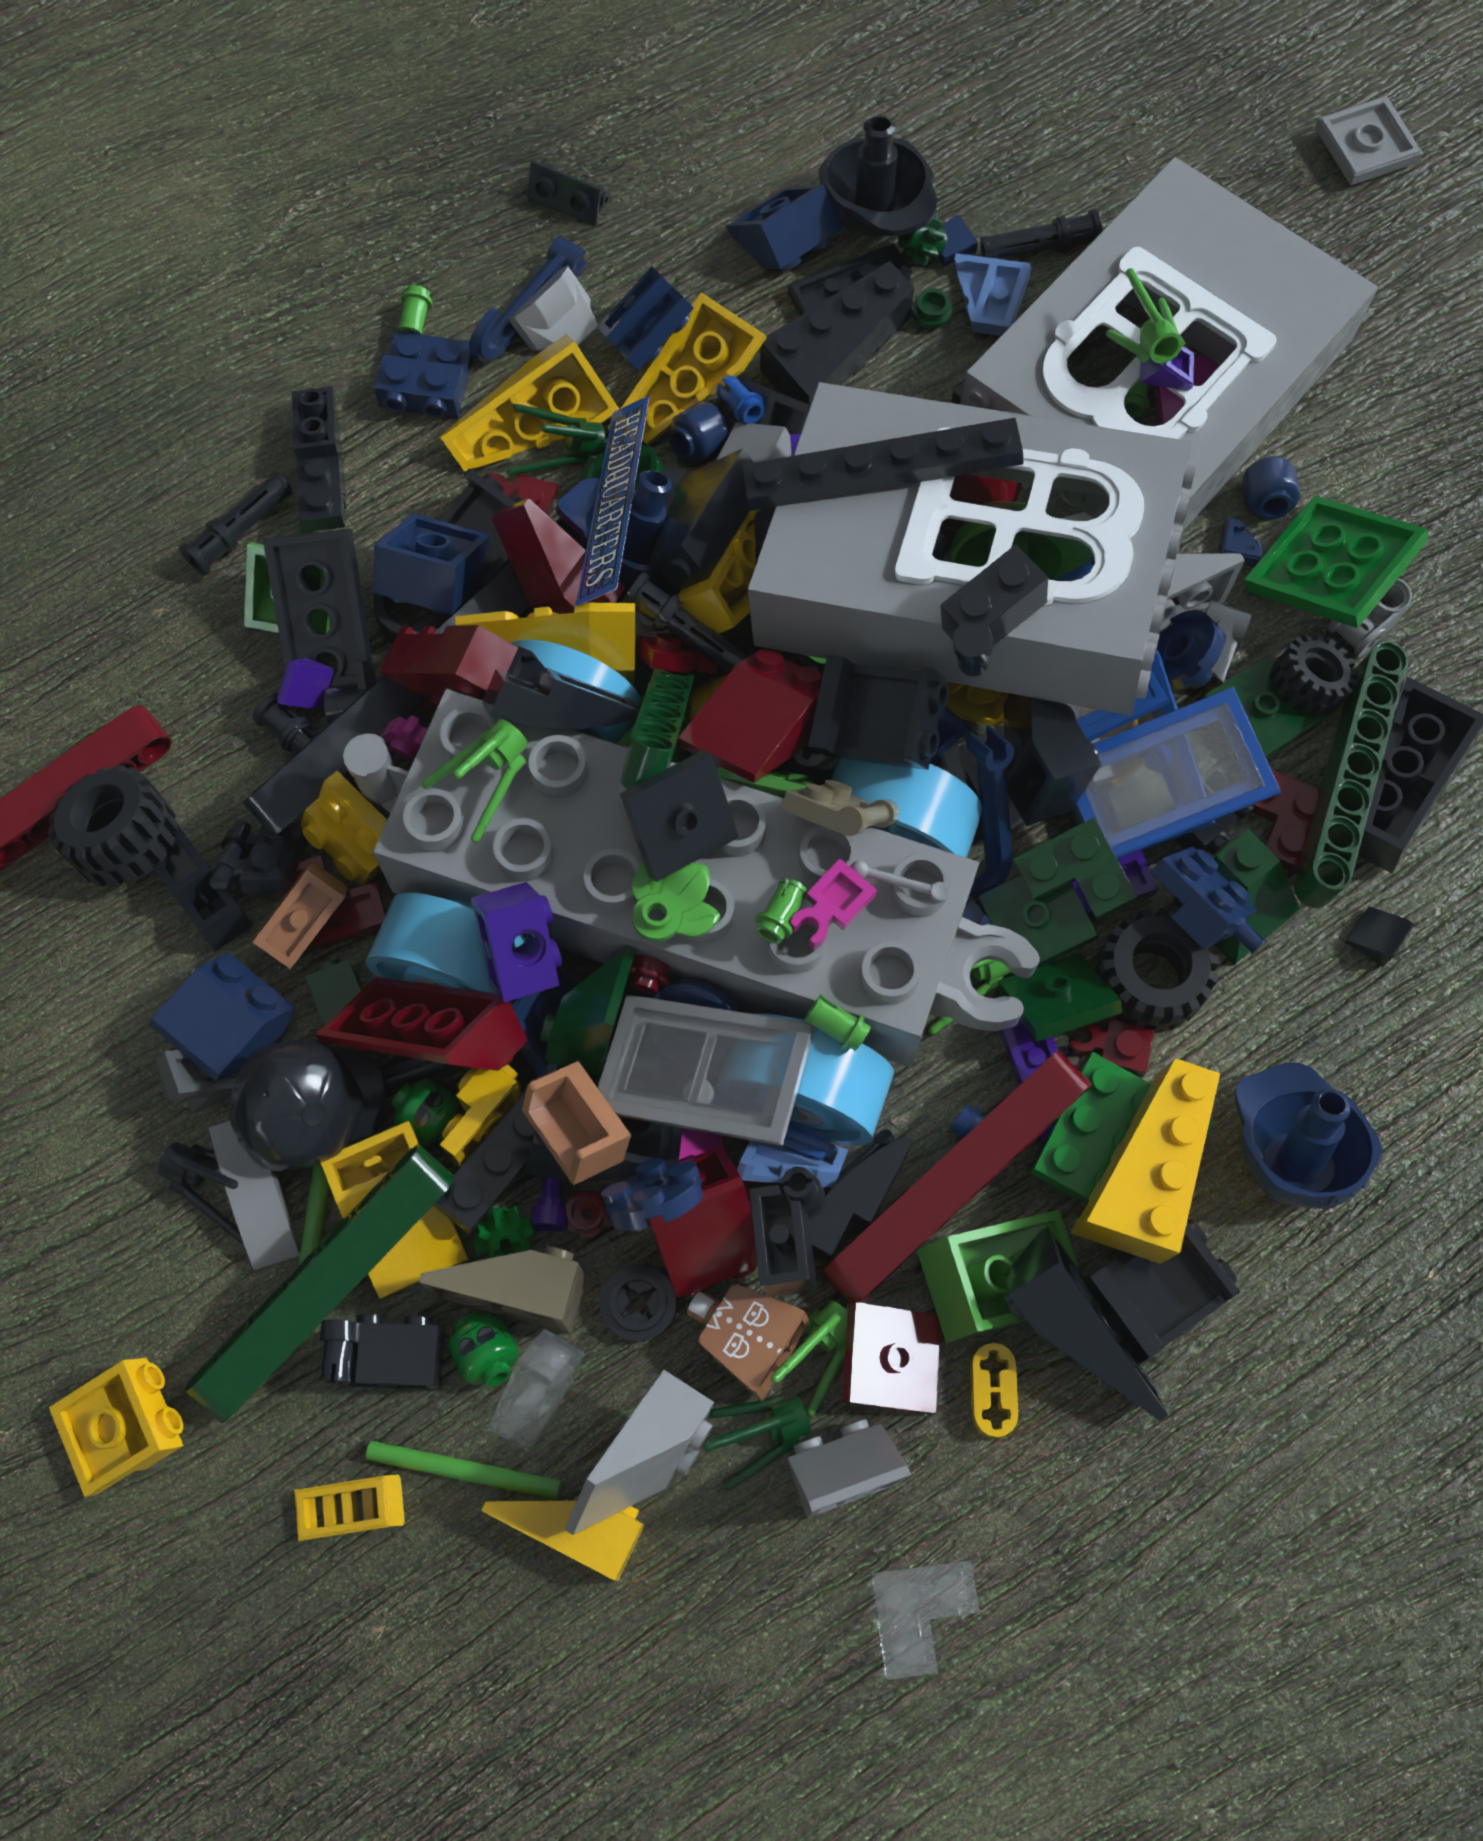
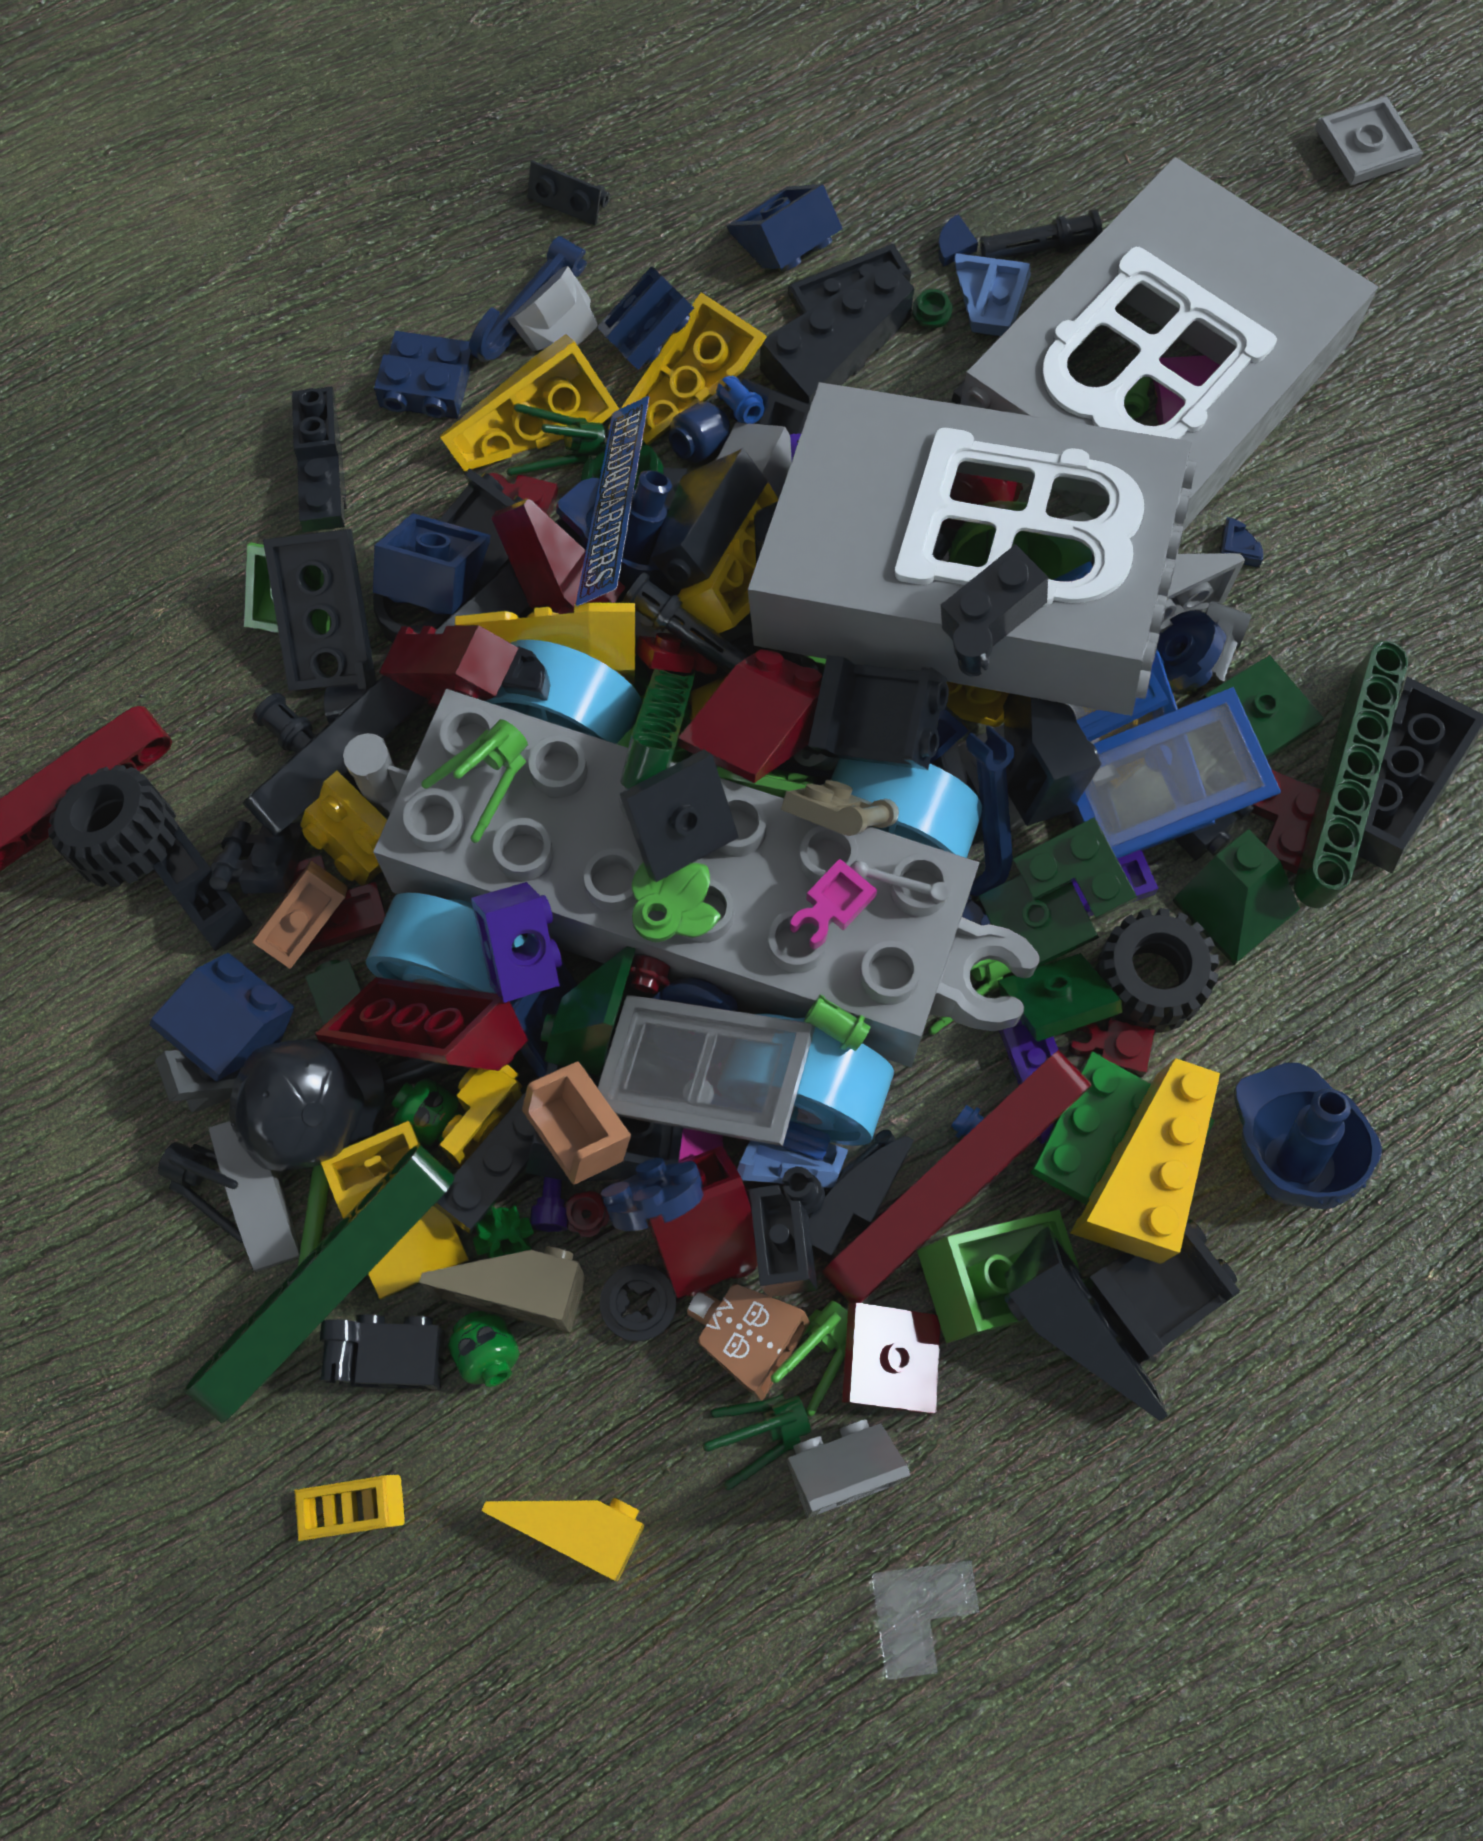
yellow plate [49,1358,183,1497] -> none
black pin [179,472,293,576] -> none
dark purple slope [277,658,333,709] -> none
bright green bar [366,1440,562,1500] -> none
dark pink plate [380,716,428,761] -> none
bright green pin [397,285,433,335] -> none
black slope [482,667,640,729] -> none
clear slope [488,1328,585,1453] -> none
light grey slope [564,1370,714,1535] -> none
black plate [743,417,1024,511] -> none
bright green pin [755,877,808,944] -> none
black piece [818,116,938,236] -> none
dark green gear [898,217,947,266] -> none
yellow beam [970,1343,1018,1439] -> none
bright green plant [1106,268,1185,364] -> none
dark purple slope [1140,347,1194,391] -> none
dark blue plate [1150,847,1267,955] -> none
dark blue head [1242,456,1301,519] -> none
green plate [1244,495,1428,629] -> none
black tyre [1271,633,1359,717] -> none
light grey piece [1327,578,1412,658] -> none
black slope [1344,906,1414,967] -> none

